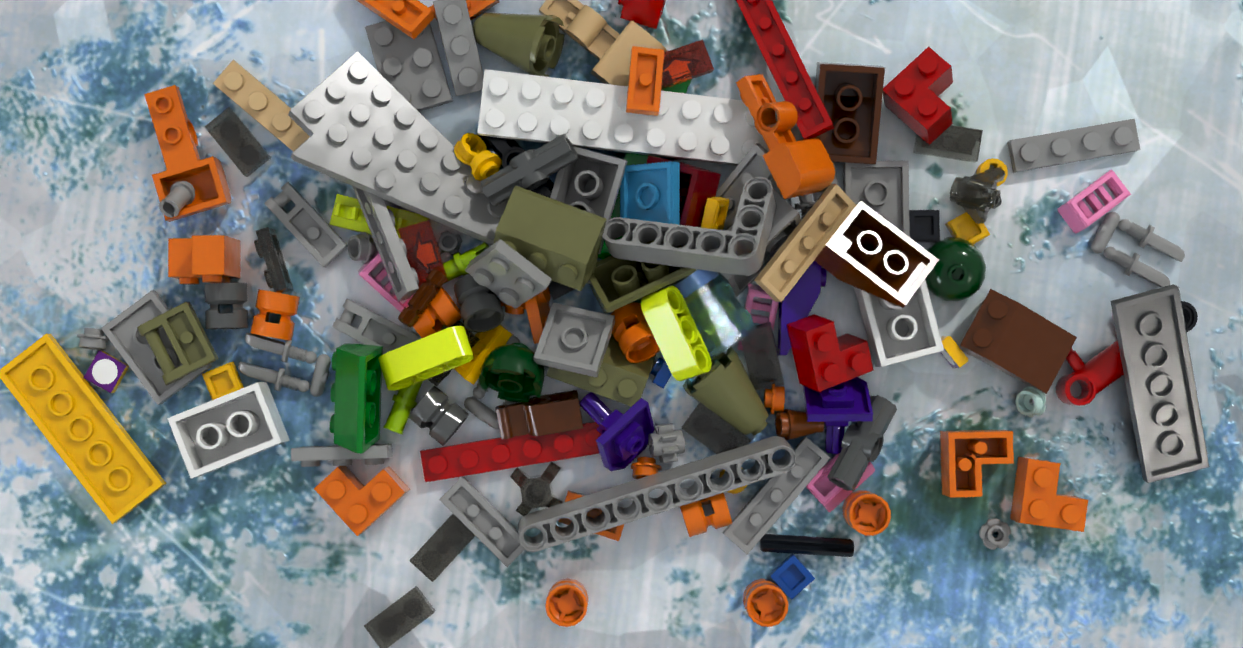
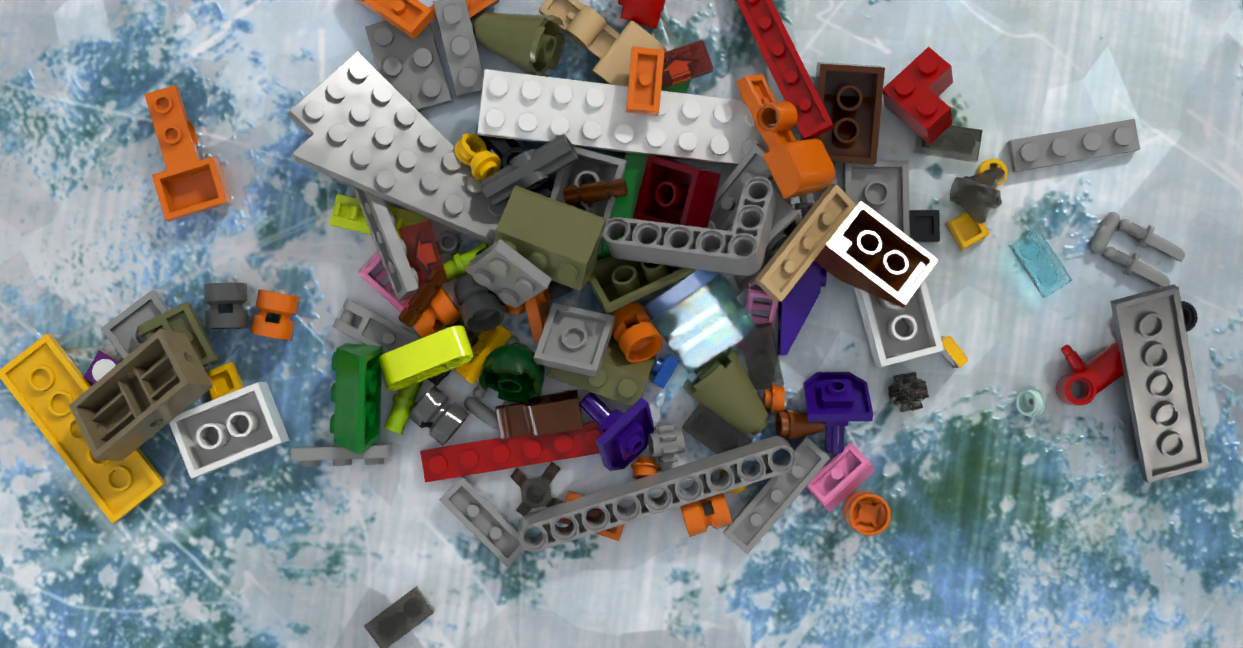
light grey plate [77,328,110,350] -> none
light grey pin [159,181,195,217] -> none
orange brick [168,235,241,285] -> none
clear smoke plate [205,107,272,177] -> none
tan plate [213,60,310,152] -> none
light grey piece [238,333,331,397] -> none
clear smoke plate [254,227,294,293] -> none
light grey plate [265,182,348,268] -> none
orange brick [314,466,410,536] -> none
light grey plate [348,232,376,263] -> none
clear smoke plate [409,514,475,582] -> none
orange wheel [545,578,588,627] -> none
dark azure tile [620,161,680,225] -> none
neon yellow beam [641,285,712,381] -> none
yellow tile [701,197,730,230] -> none
orange wheel [743,578,789,627] -> none
black axle [759,534,854,557] -> none
blue plate [769,554,815,600] -> none
red brick [787,314,873,392] -> none
dark grey piece [828,395,897,491] -> none
dark green cylinder [925,237,986,301] -> none
orange brick [940,430,1014,498] -> none
reddish brown slope [960,289,1077,394] -> none
light grey plate [979,518,1011,550] -> none
orange brick [1010,457,1088,532] -> none
bright pink slope [1057,169,1131,234] -> none
none -> dark tan brick [69,329,213,461]
none -> reddish brown axle [563,178,628,205]
none -> clear smoke gear [888,372,929,412]
none -> clear light blue plate [1008,227,1073,298]

